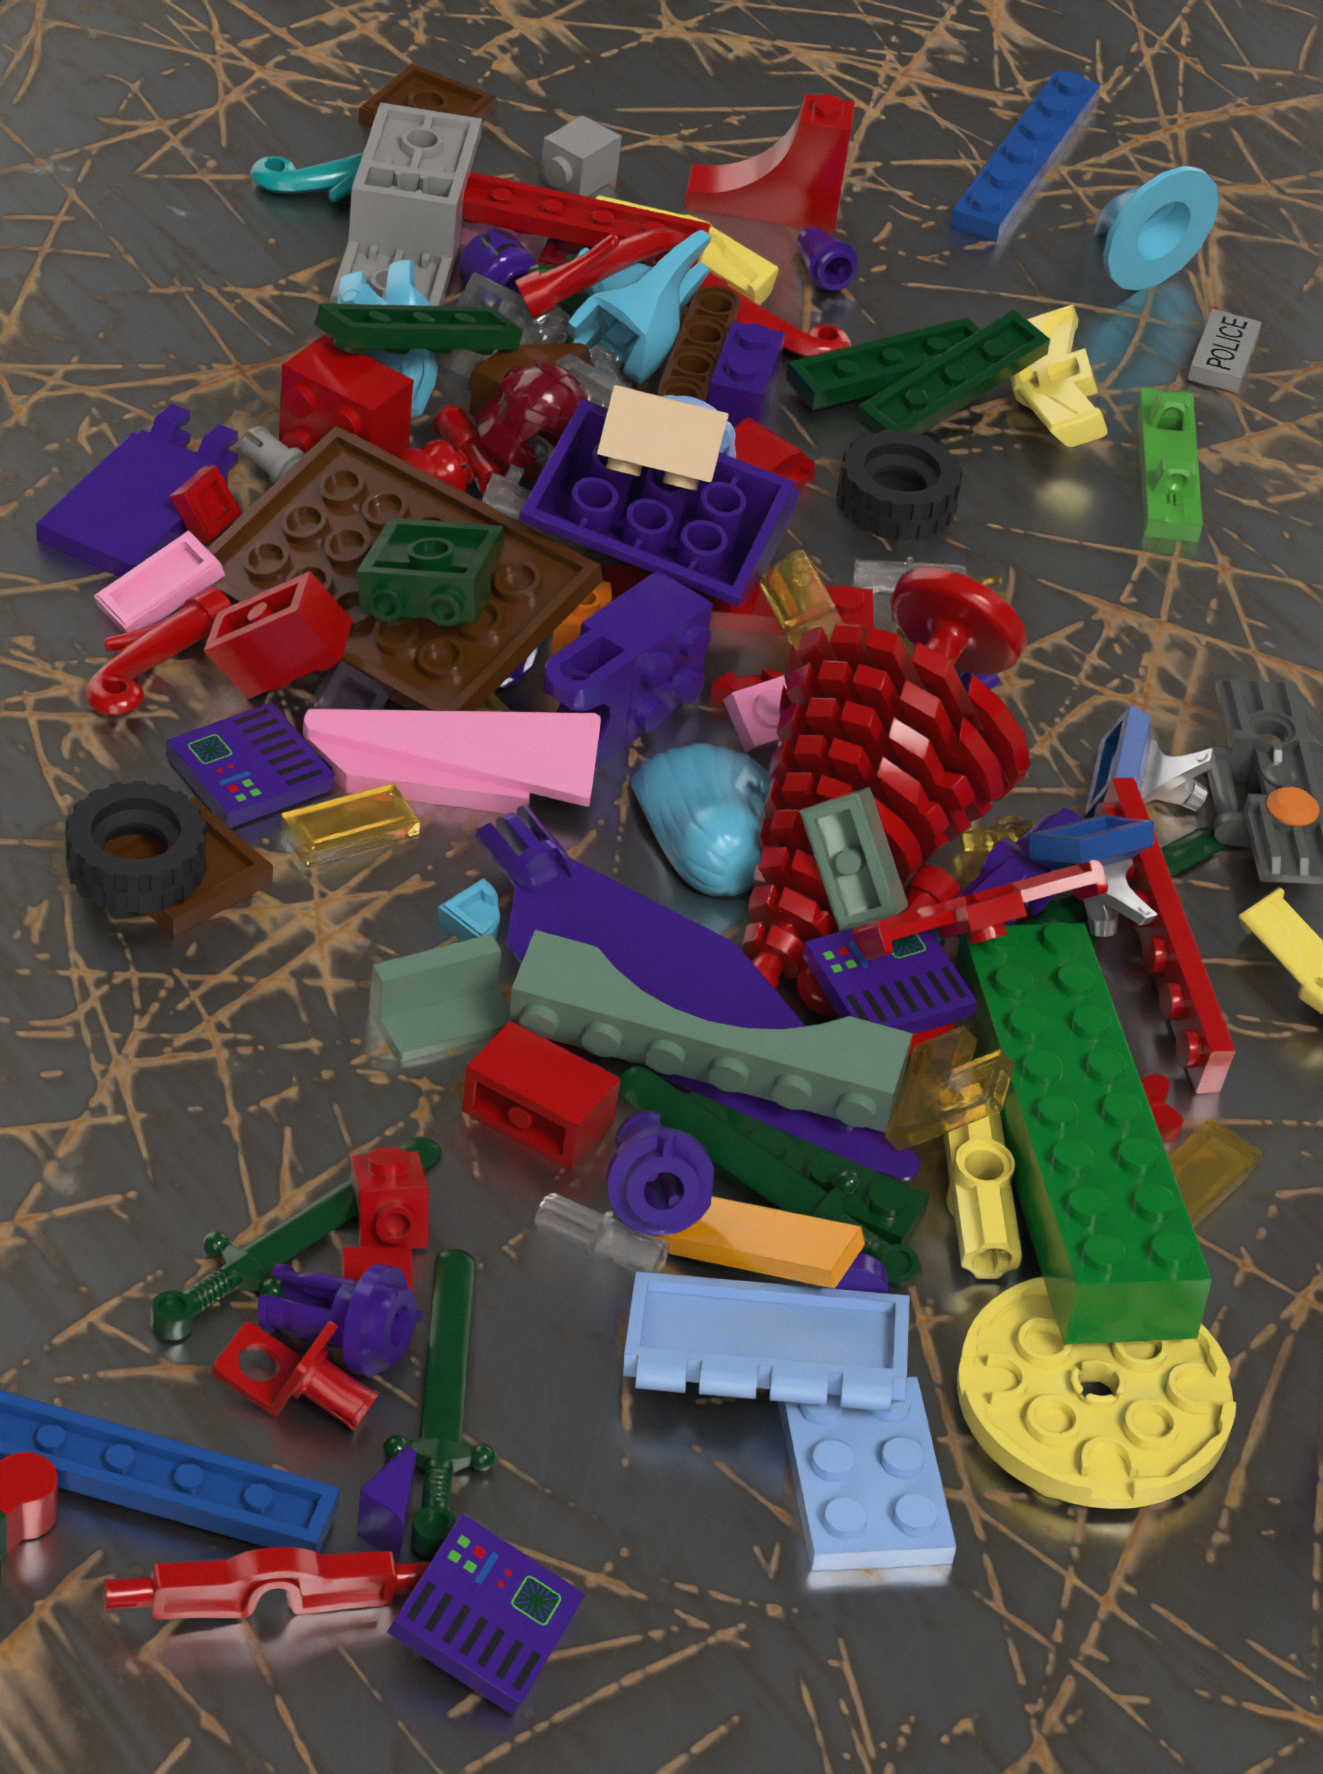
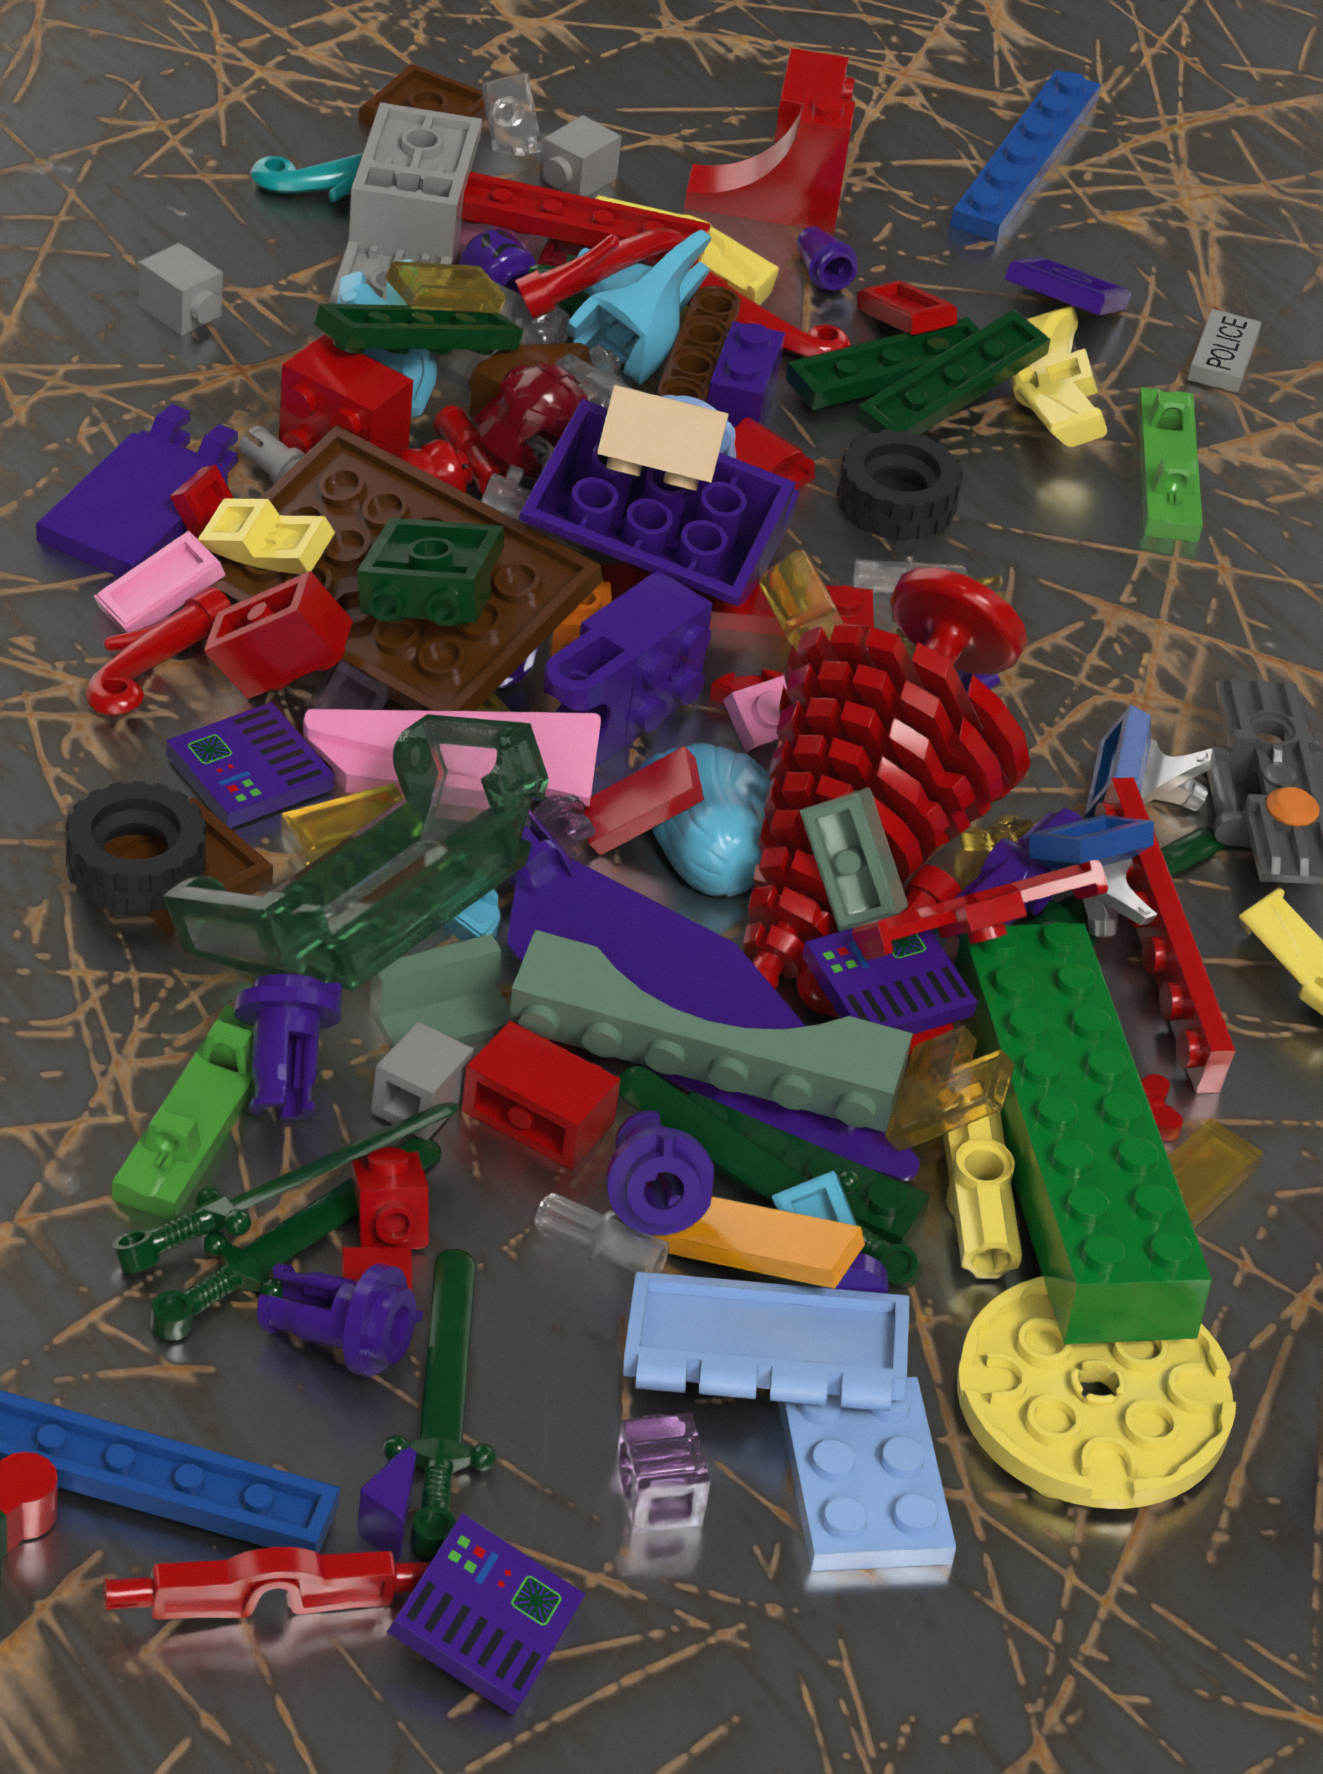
red bracket [211,1320,379,1431] -> none
medium azure piece [1094,166,1219,291] -> none
none -> bright green hinge [112,1005,255,1220]
none -> dark green sword [112,1102,459,1273]
none -> light grey brick [138,242,223,336]
none -> clear green windscreen [163,714,549,992]
none -> light yellow slope [198,498,335,574]
none -> dark purple piece [234,973,342,1121]
none -> light grey brick [371,1021,474,1140]
none -> clear yellow tile [385,261,506,313]
none -> clear bracket [482,72,549,156]
none -> clear purple plate [533,794,596,859]
none -> red tile [582,746,704,856]
none -> clear purple brick [615,1413,710,1533]
none -> medium azure tile [771,1171,857,1226]
none -> red brick [774,48,855,143]
none -> red tile [857,280,957,335]
none -> dark purple tile [1004,256,1132,315]

